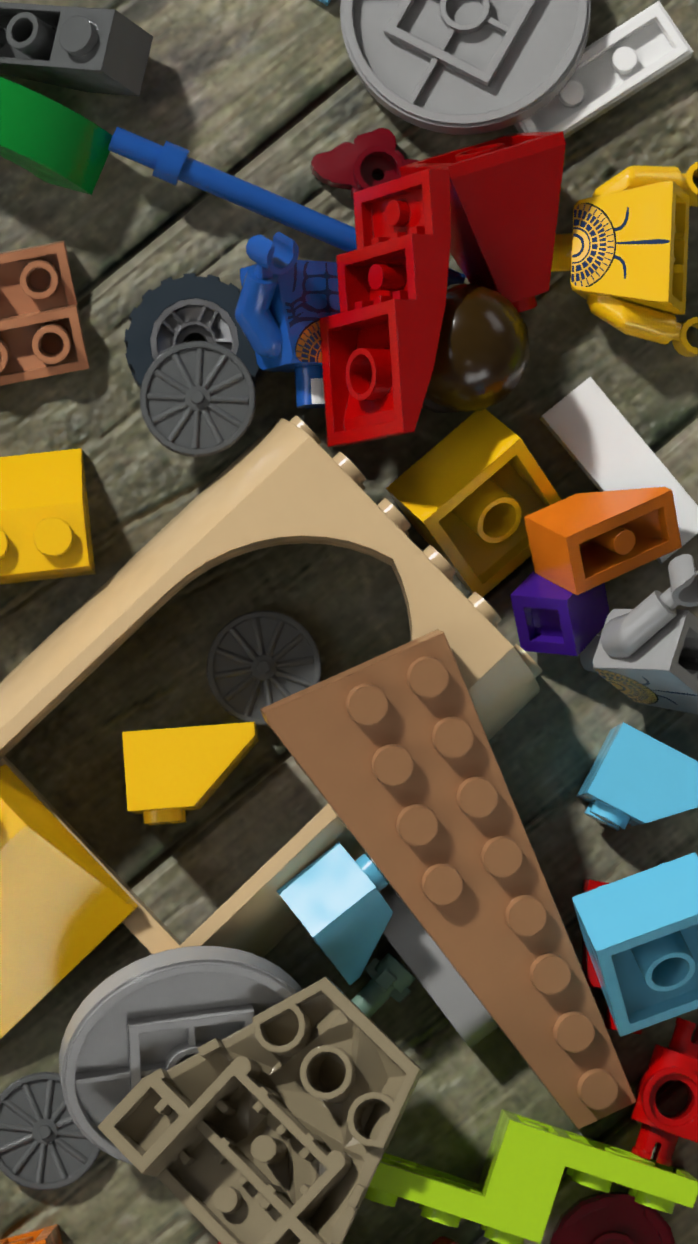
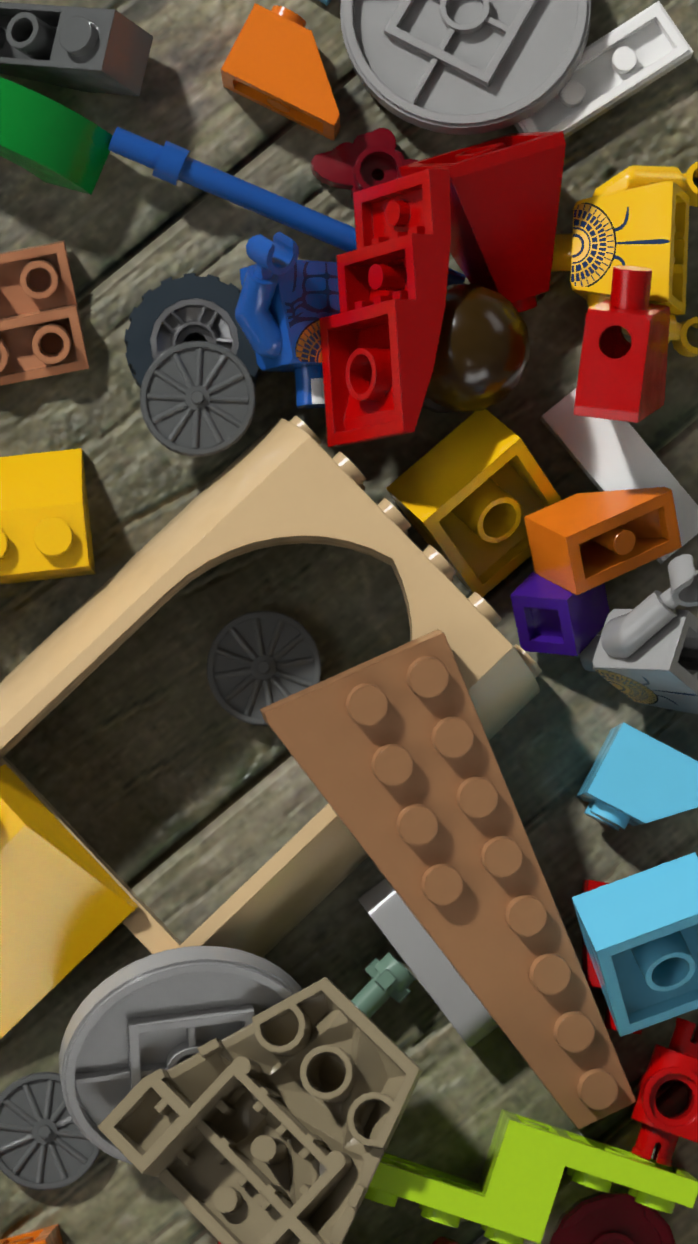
yellow slope [122,722,259,825] -> none
medium azure slope [277,842,393,985] -> none
none -> orange slope [221,3,340,141]
none -> red torso [574,265,670,423]

